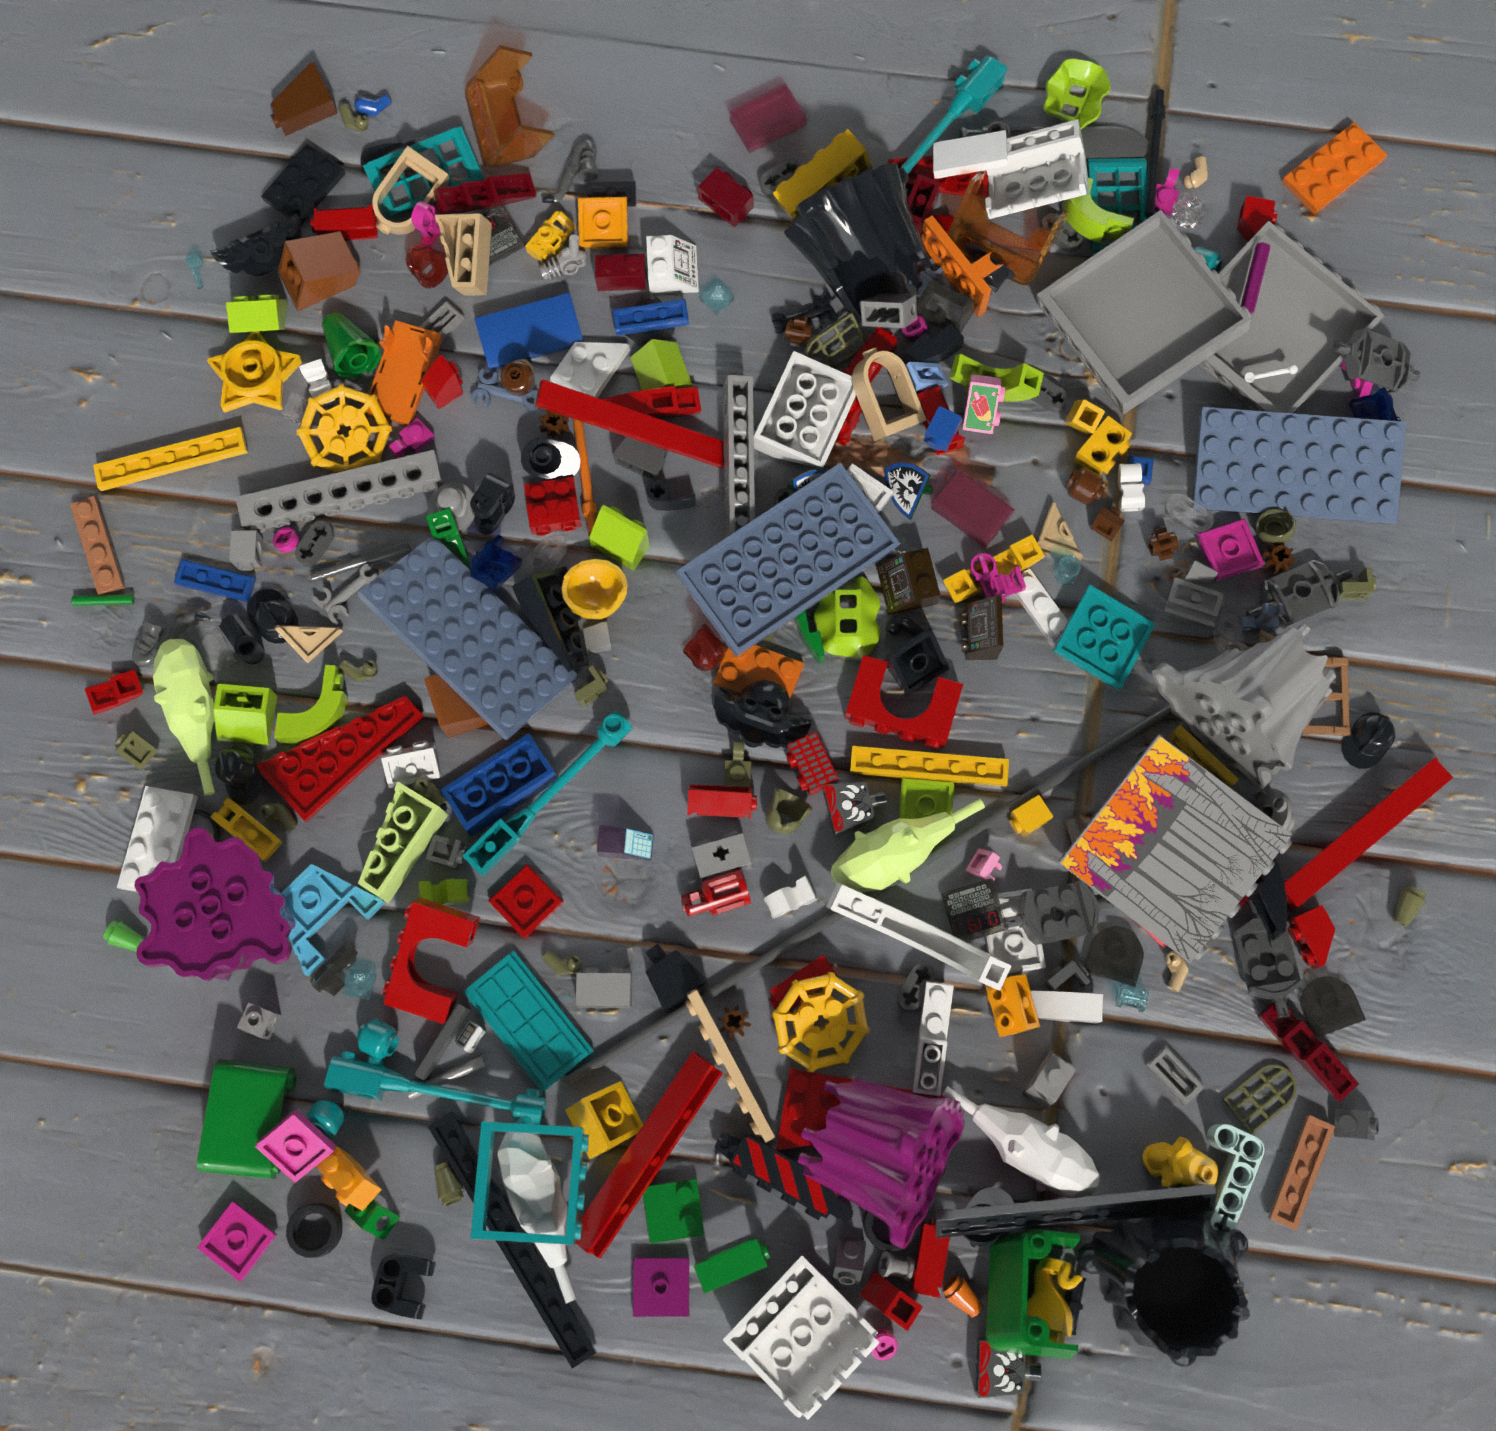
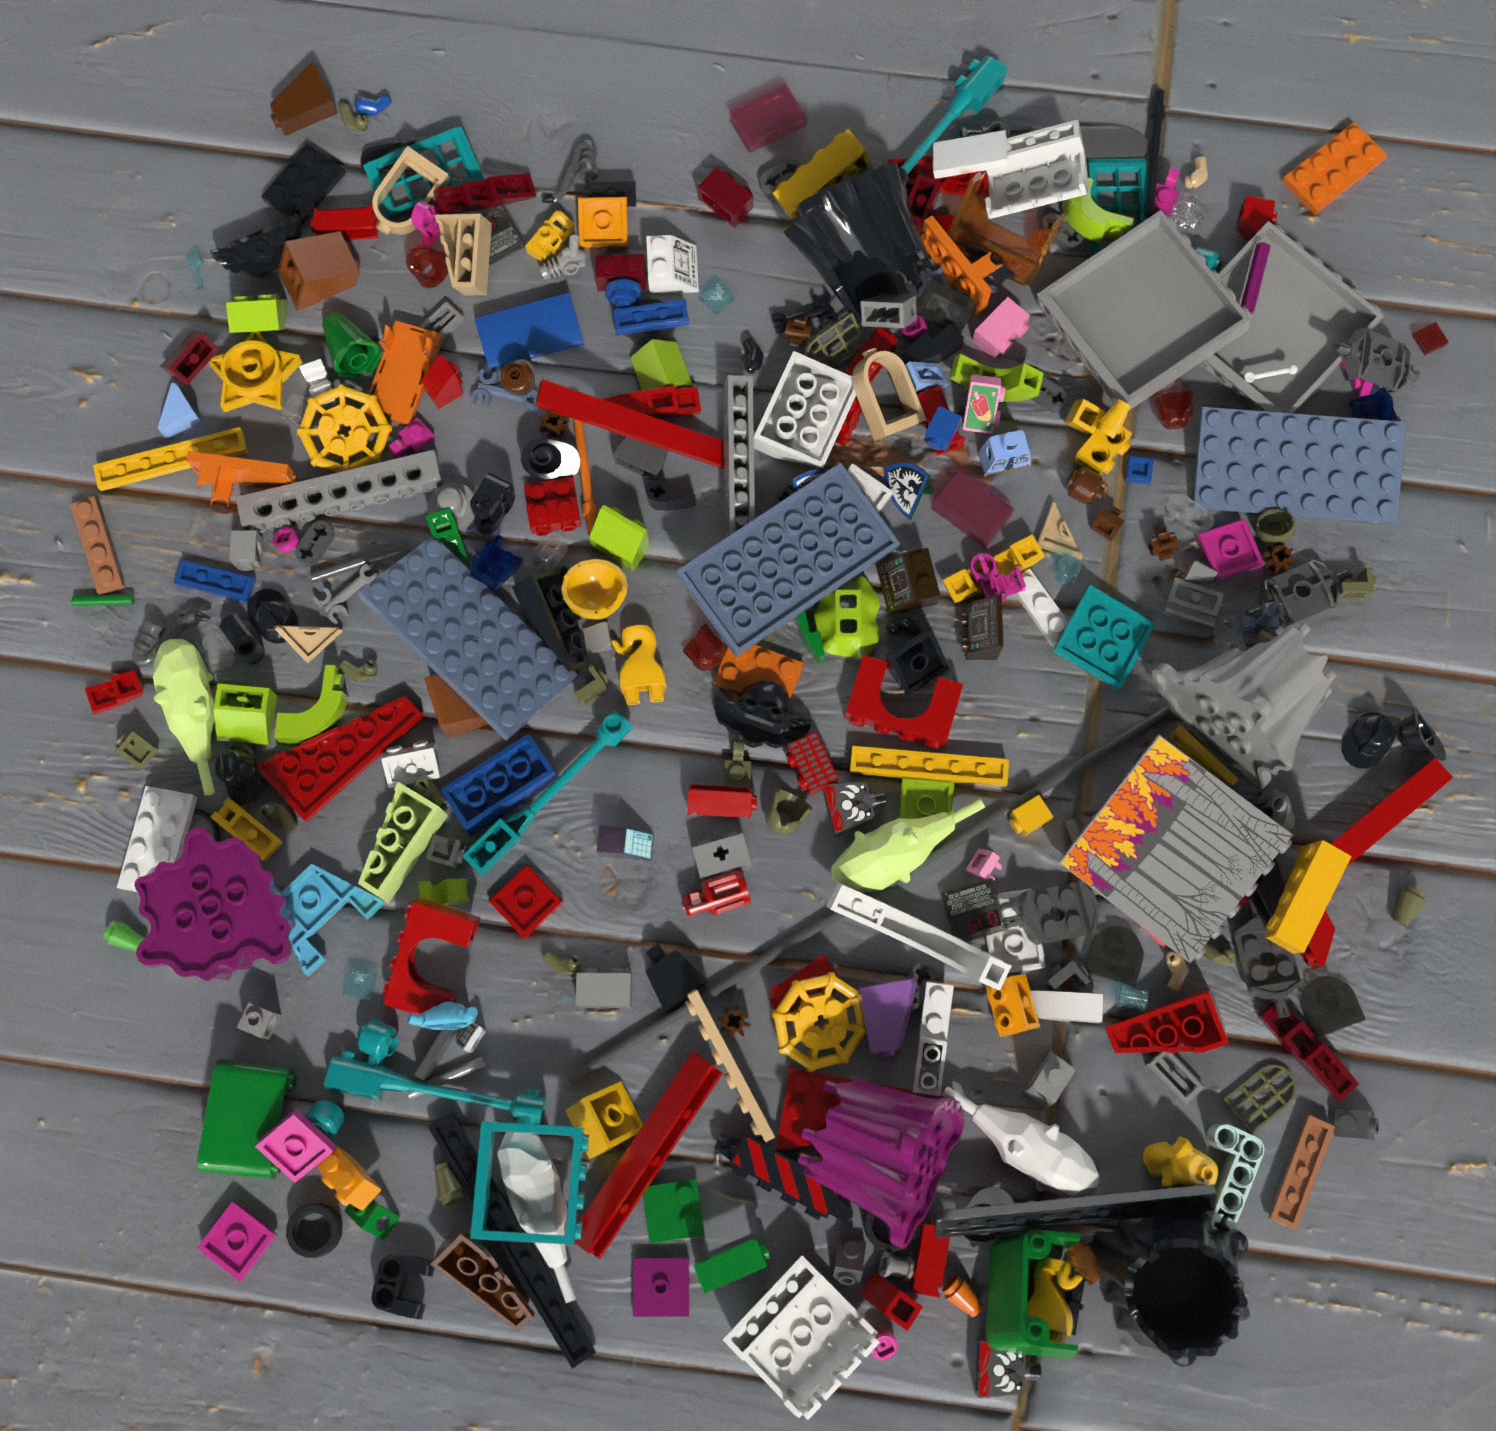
clear smoke hinge [309,940,358,996] -> none
teal piece [464,951,594,1093] -> none
clear orange windscreen [465,45,554,167] -> none
white wing [550,342,630,398] -> none
white leg [764,876,818,919] -> none
lime piece [1043,59,1111,130] -> none
white leg [1118,463,1145,512] -> none
medium nougat window [1302,658,1351,736] -> none
none -> light blue slope [157,383,200,439]
none -> dark red brick [160,330,220,386]
none -> orange piece [186,451,300,508]
none -> medium azure piece [407,1001,478,1030]
none -> reddish brown wedge [431,1227,535,1332]
none -> blue plate [605,278,641,308]
none -> yellow hips [611,625,667,705]
none -> black arm [742,337,764,374]
none -> medium lavender slope [859,978,917,1057]
none -> bright pink brick [972,297,1030,359]
none -> light blue torso [978,430,1031,476]
none -> clear orange cone [1065,1240,1104,1286]
none -> yellow cone [1096,399,1131,439]
none -> red wedge [1105,987,1230,1053]
none -> clear red hair [1152,390,1194,430]
none -> olive arm [1203,942,1236,966]
none -> yellow wedge [1265,840,1352,954]
none -> black piece [1394,707,1446,761]
none -> clear red tile [1412,322,1449,356]

